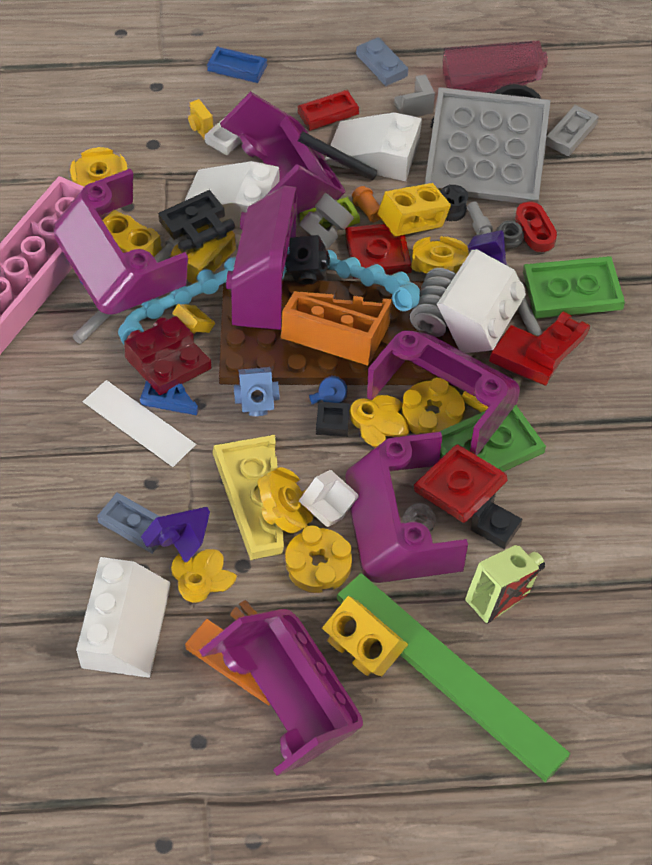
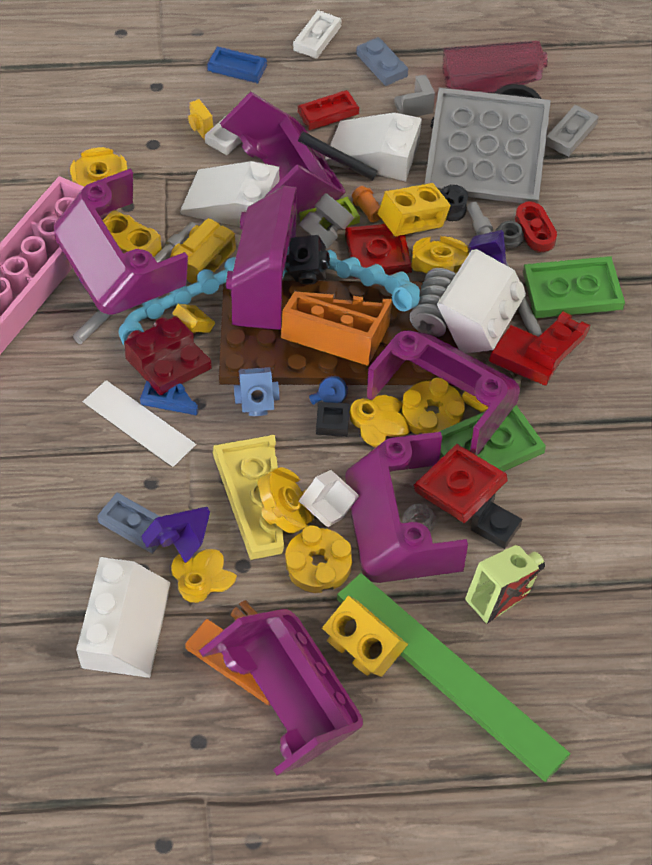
black plate [158,189,236,253] -> none
none -> white plate [293,10,341,59]

